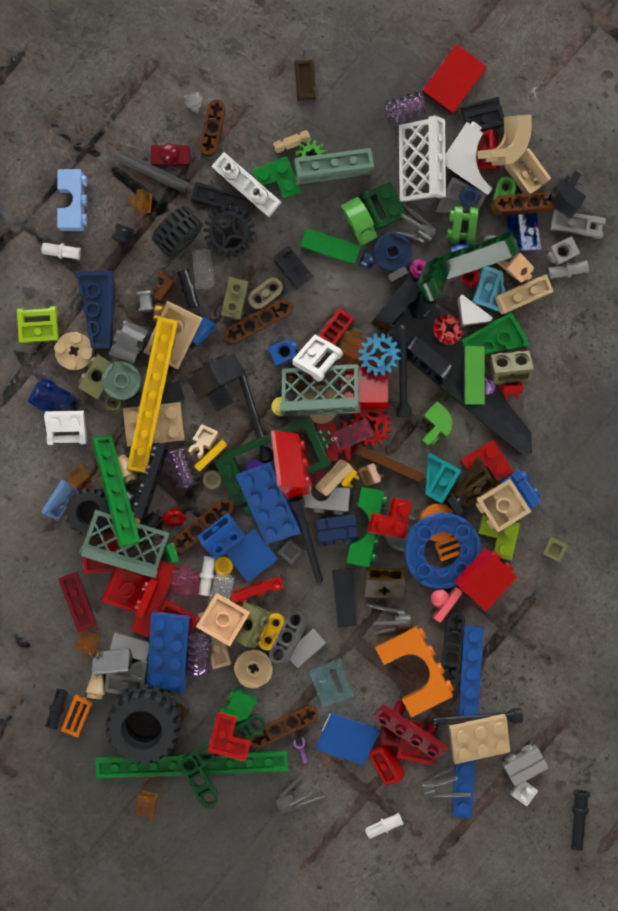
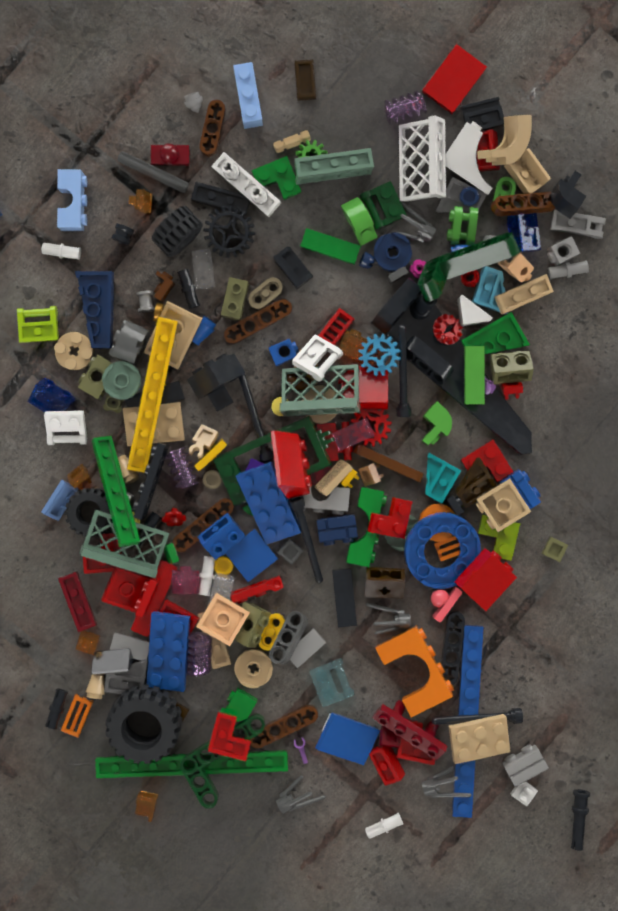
none -> light blue arch [233,62,263,129]

